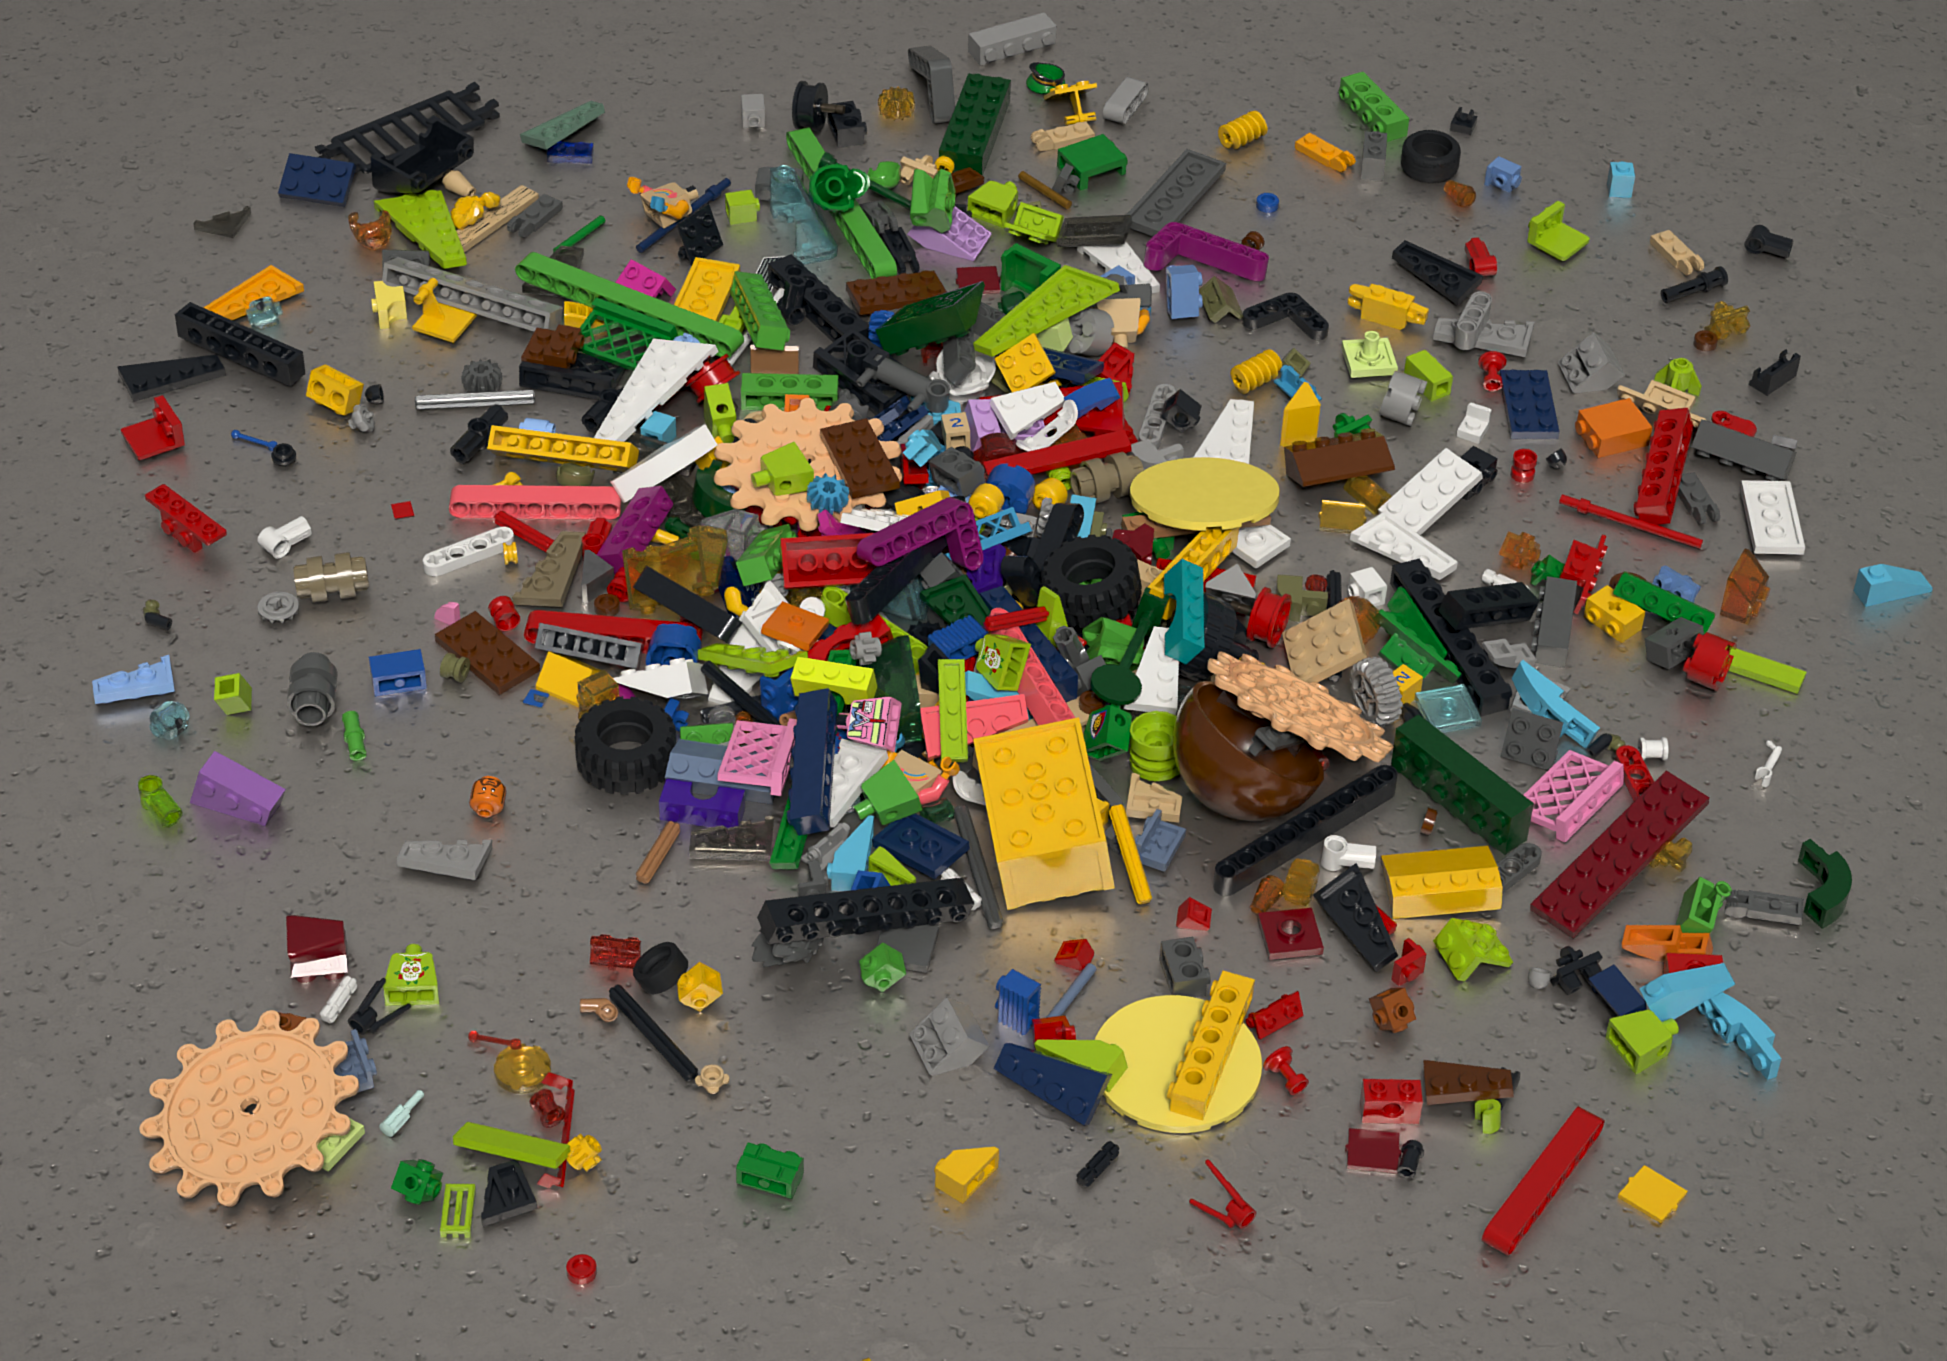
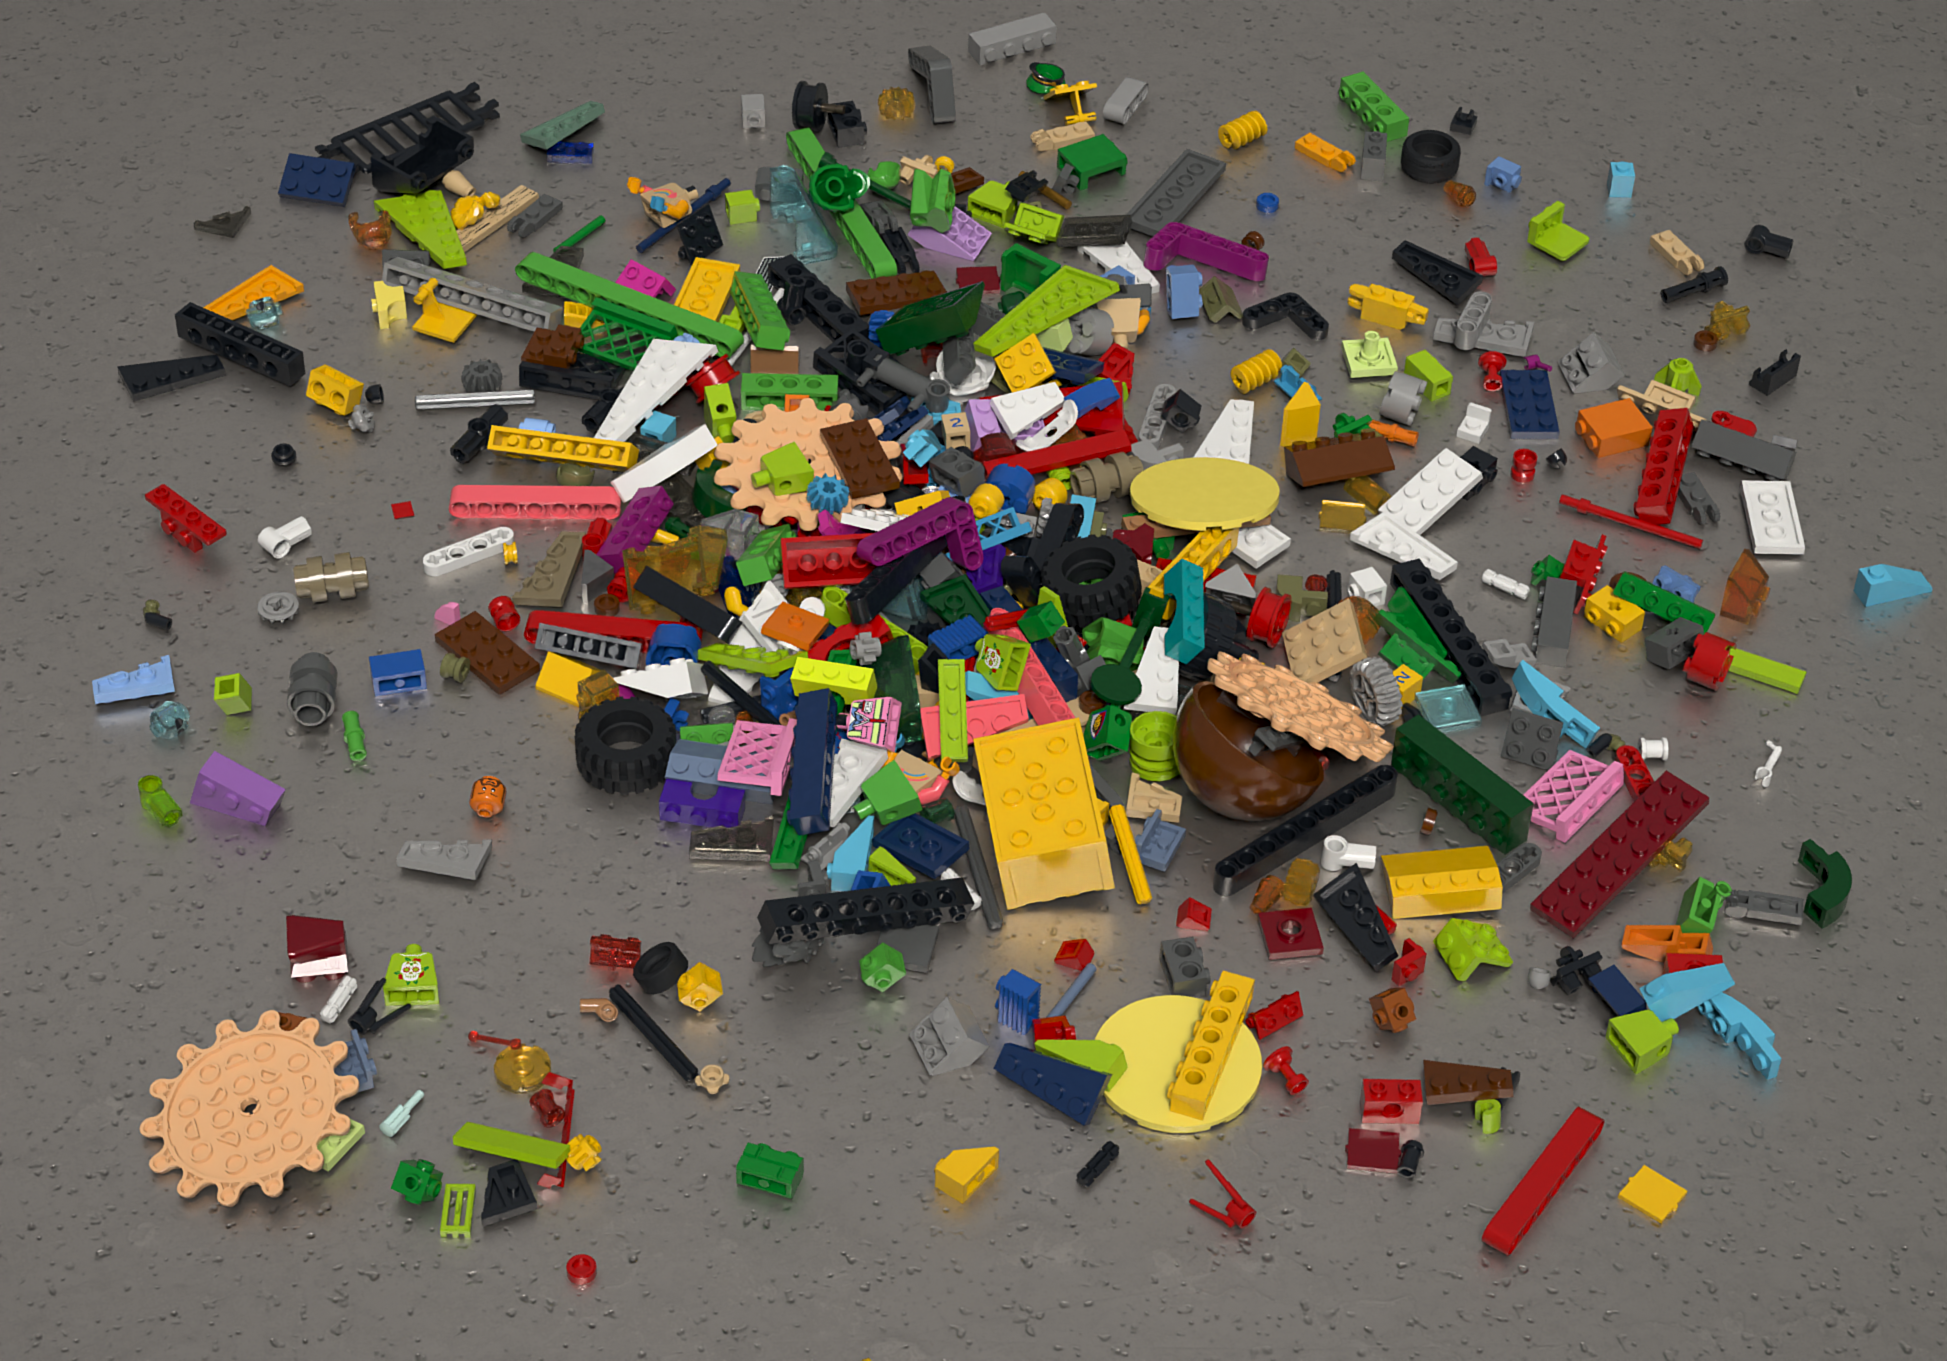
red bracket [121,395,185,460] -> none
blue hinge [231,430,277,451] -> none
yellow hand [493,472,523,485] -> none
red axle [494,511,555,552] -> none
blue sticker [523,689,549,708] -> none
medium nougat axle [636,821,680,884] -> none
dark green brick [939,73,1011,176] -> none
black brick [1438,582,1540,630] -> none
clear orange brick [1499,531,1541,569] -> none
none -> black hinge [1005,170,1048,202]
none -> green brick [1017,601,1065,643]
none -> orange pin [1369,419,1419,447]
none -> magenta hand [1524,354,1552,372]

